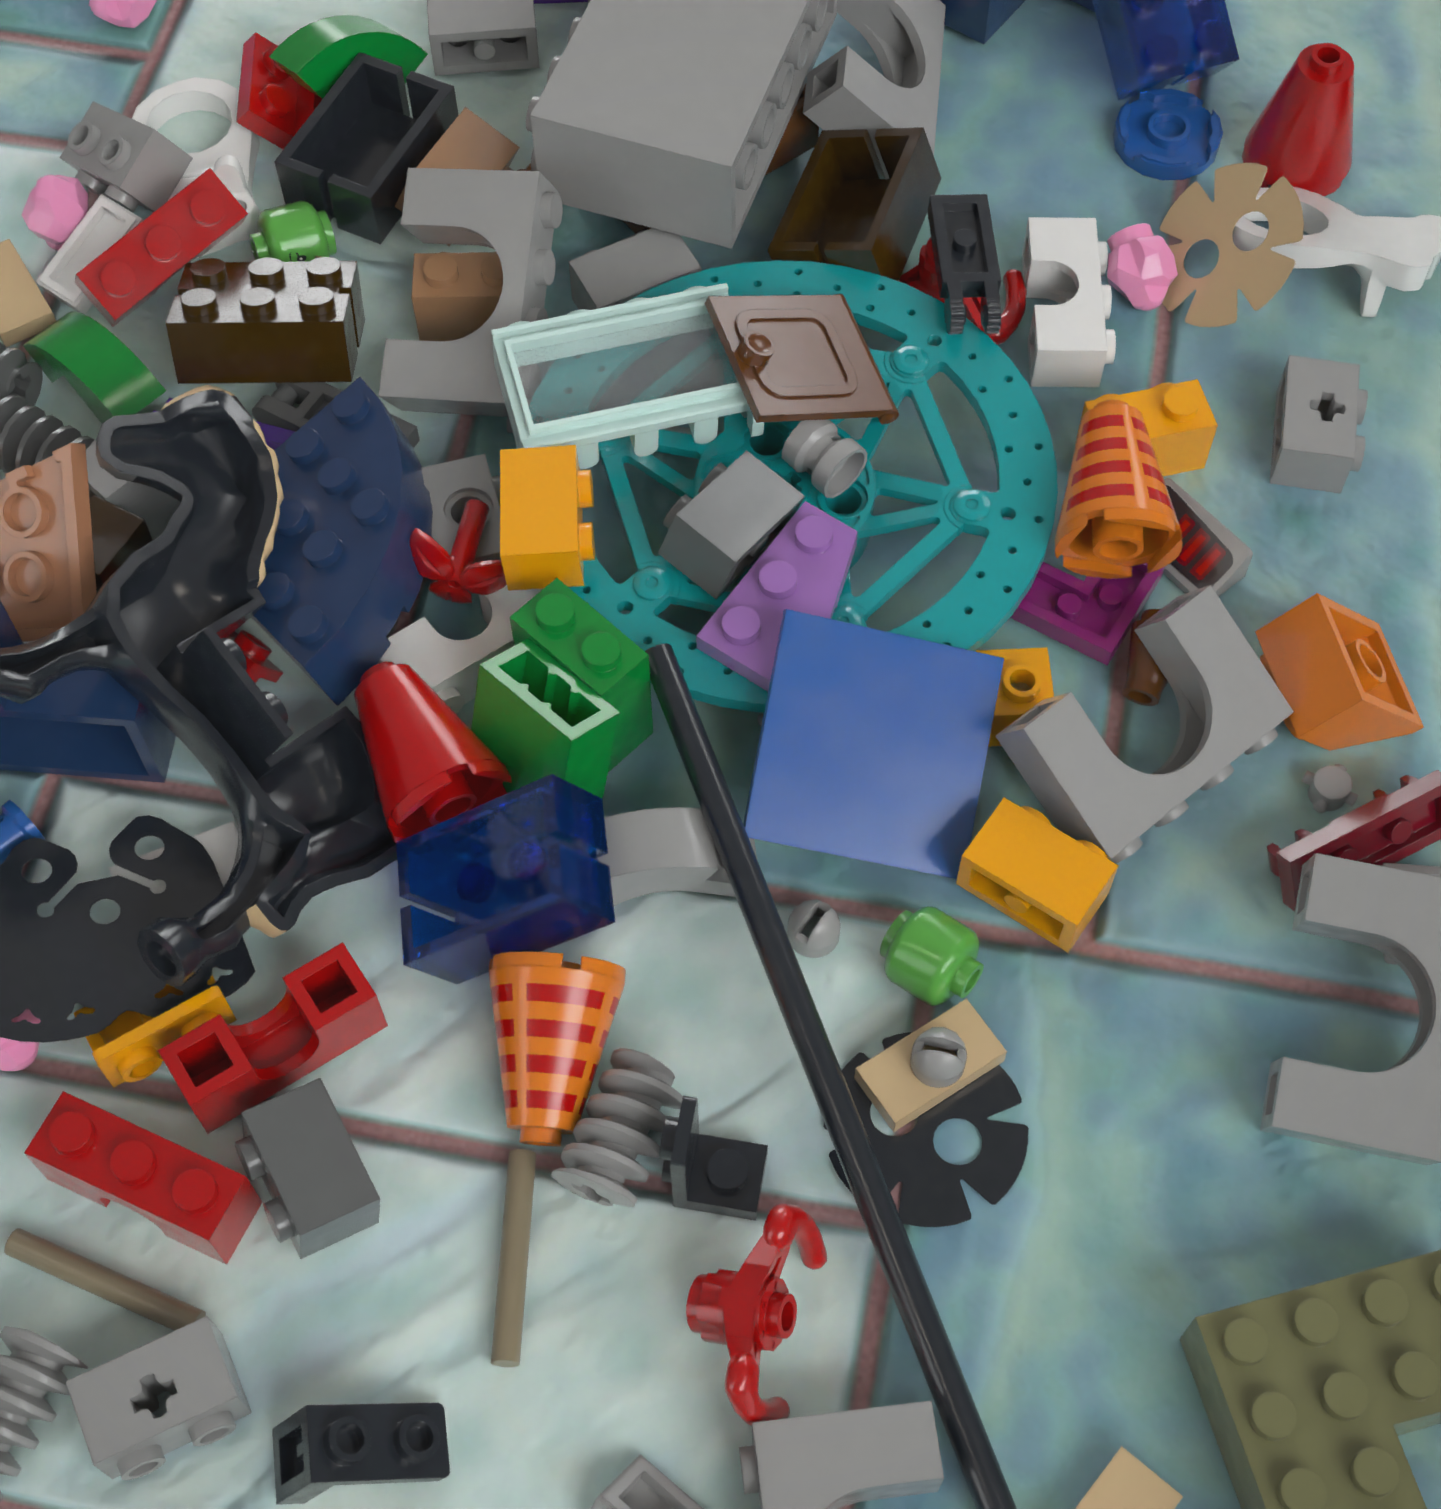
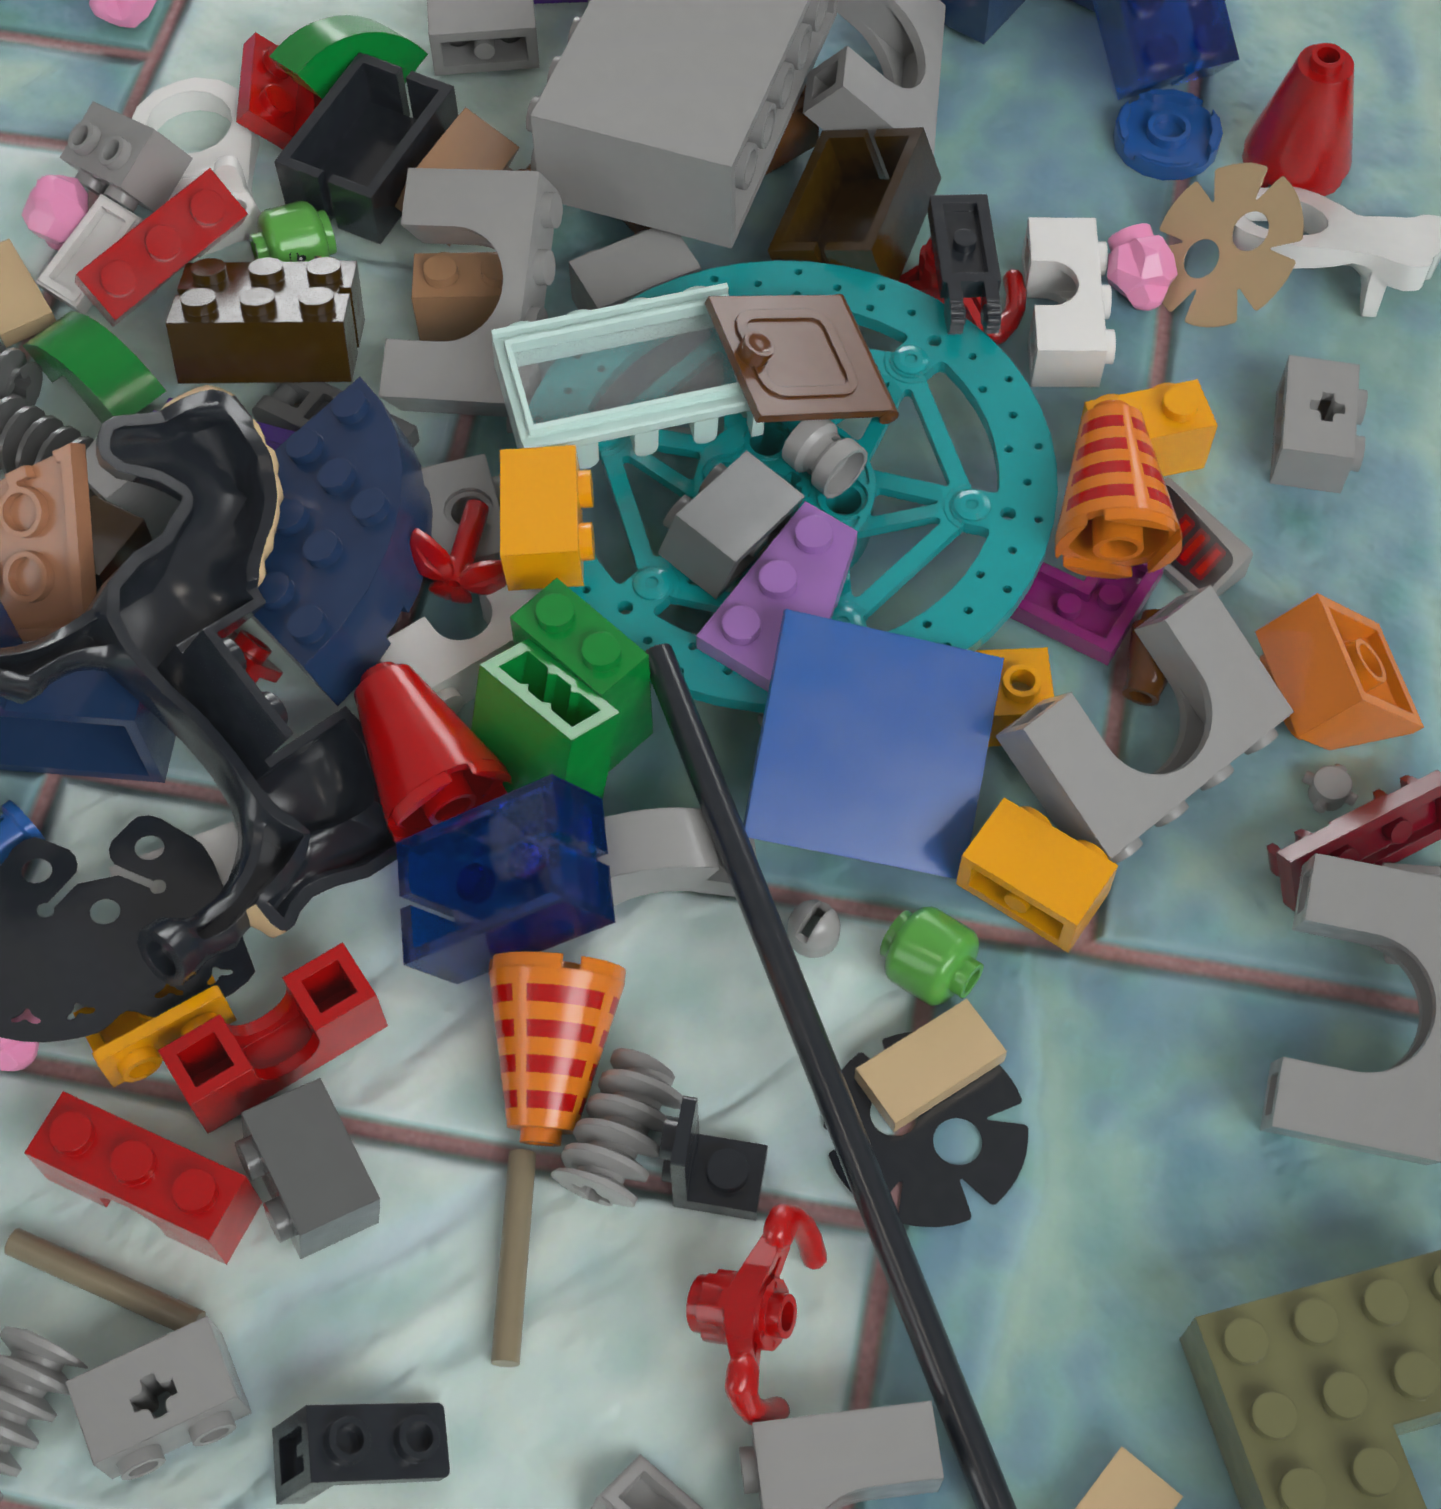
light grey hinge [910,1027,967,1088] -> none

